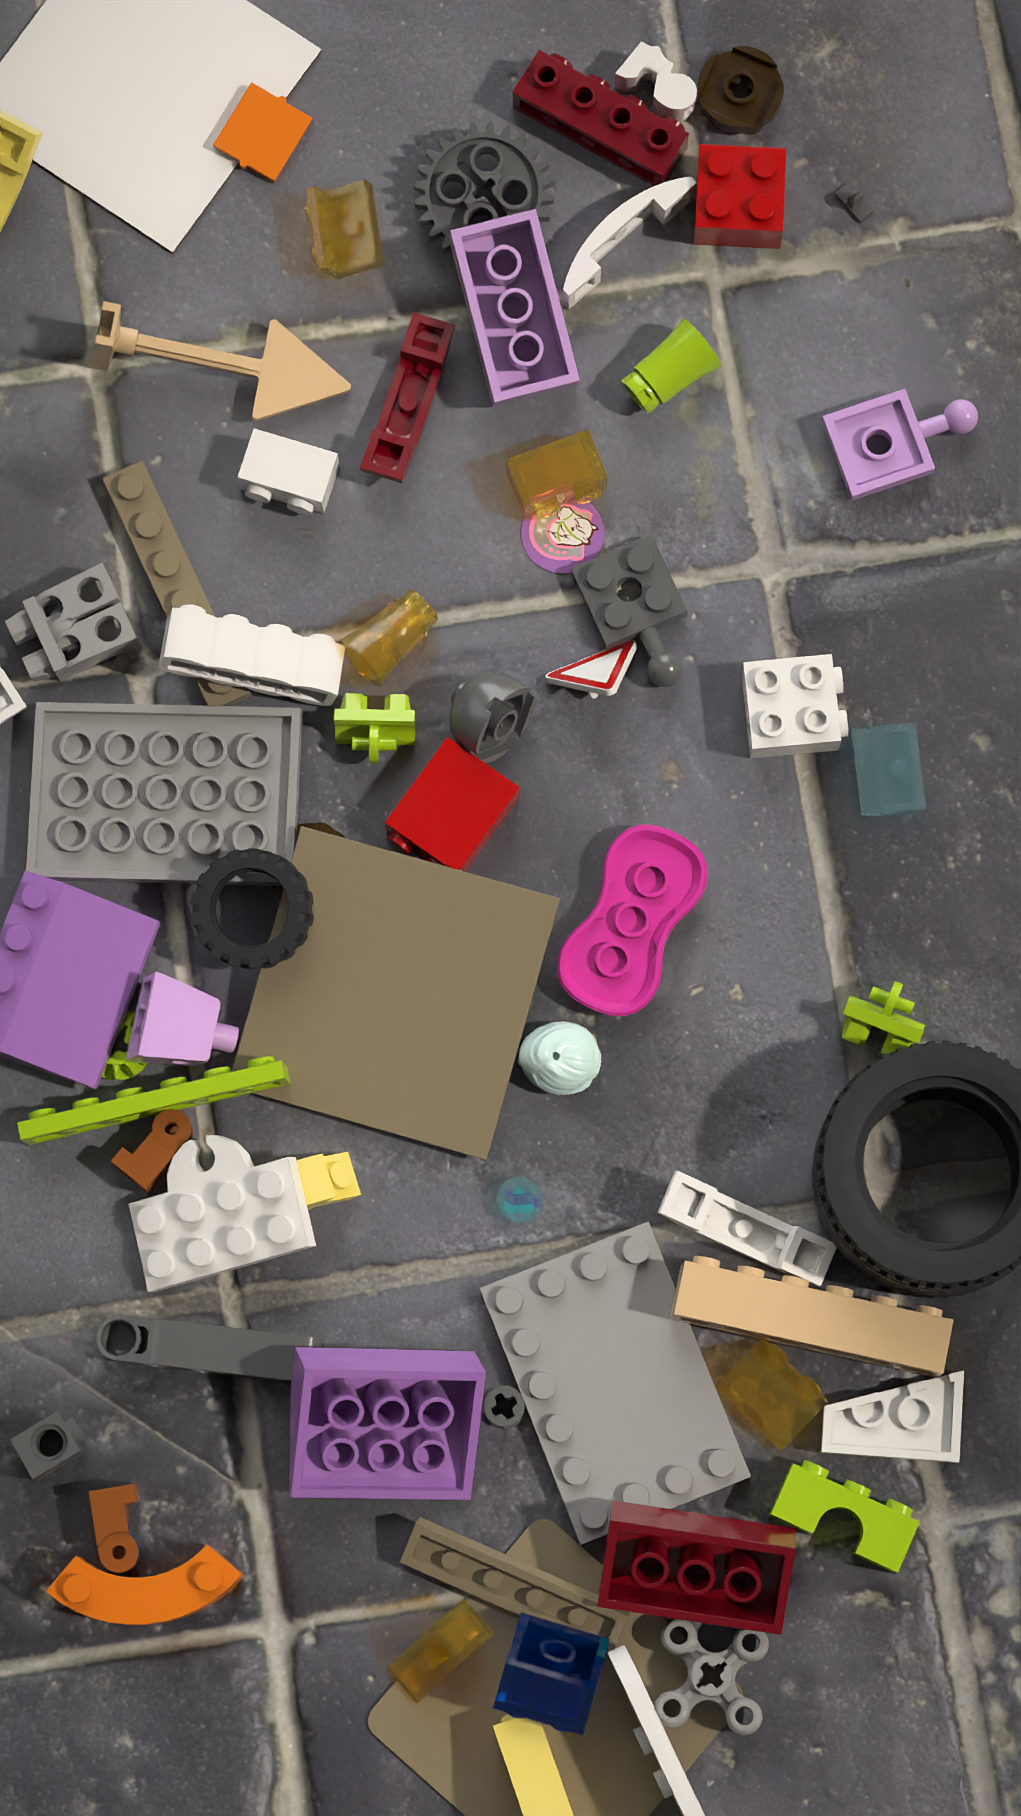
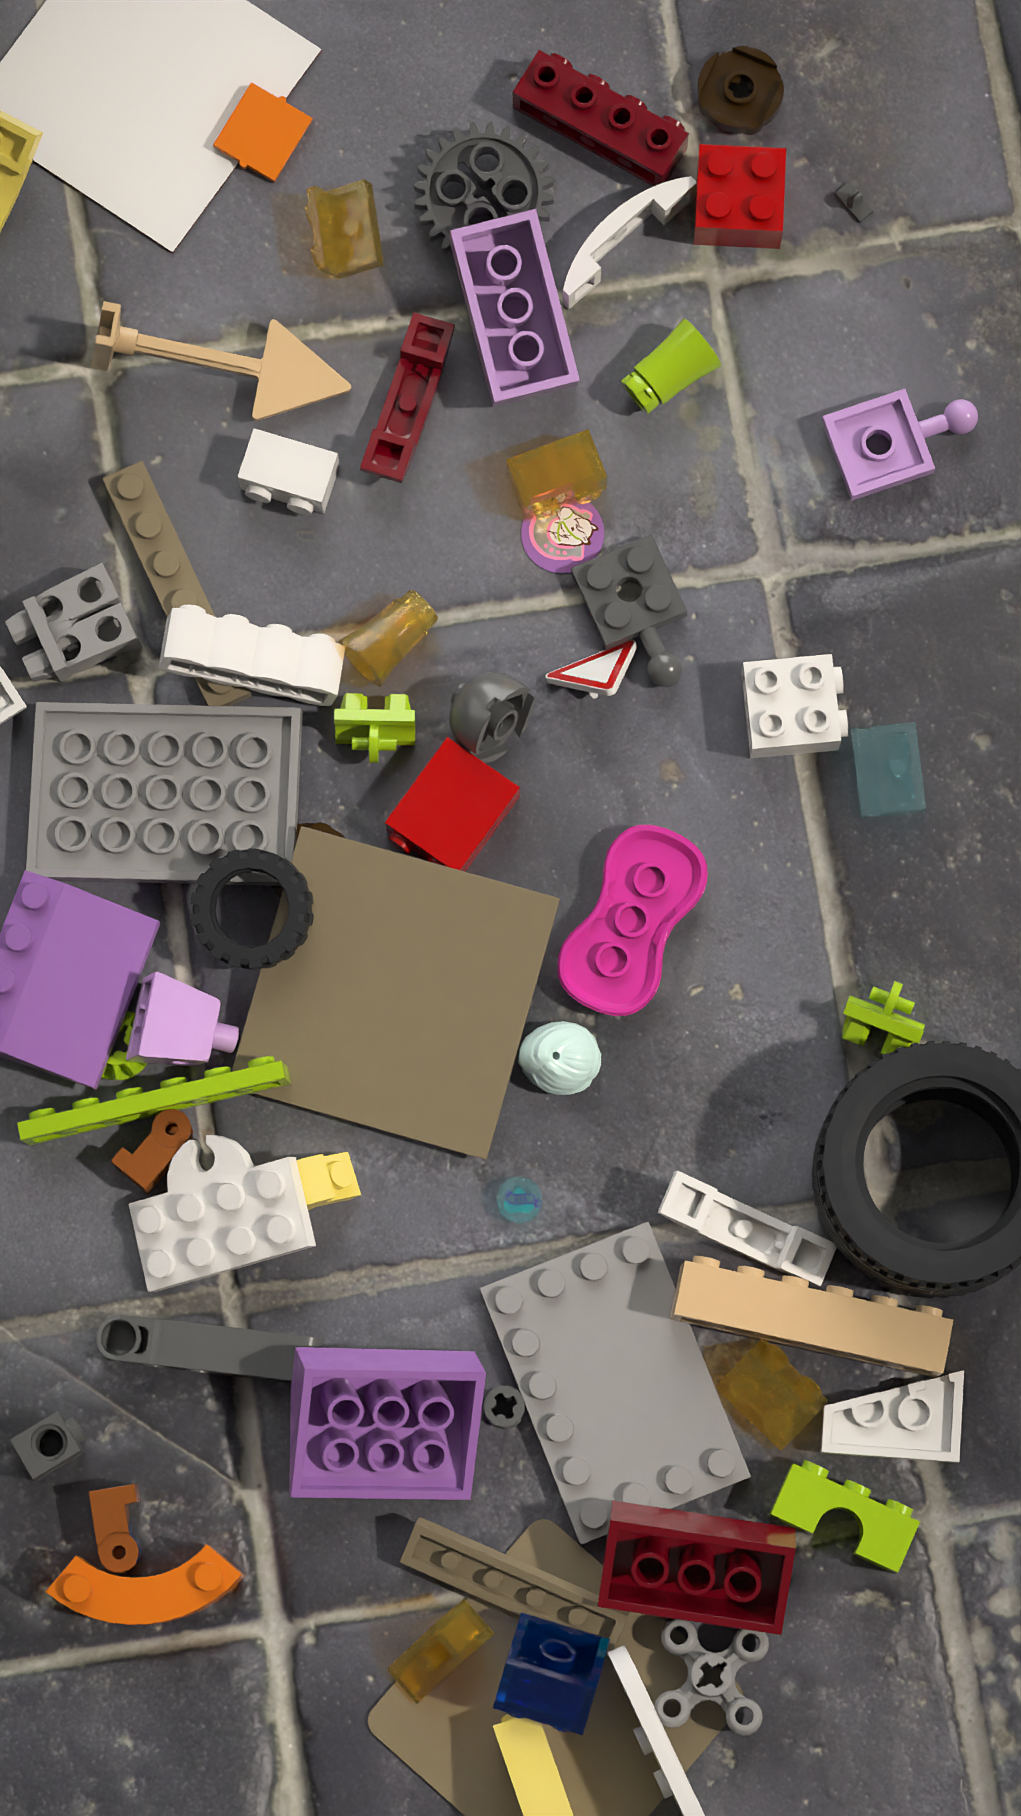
white leg [614,41,697,122] -> none

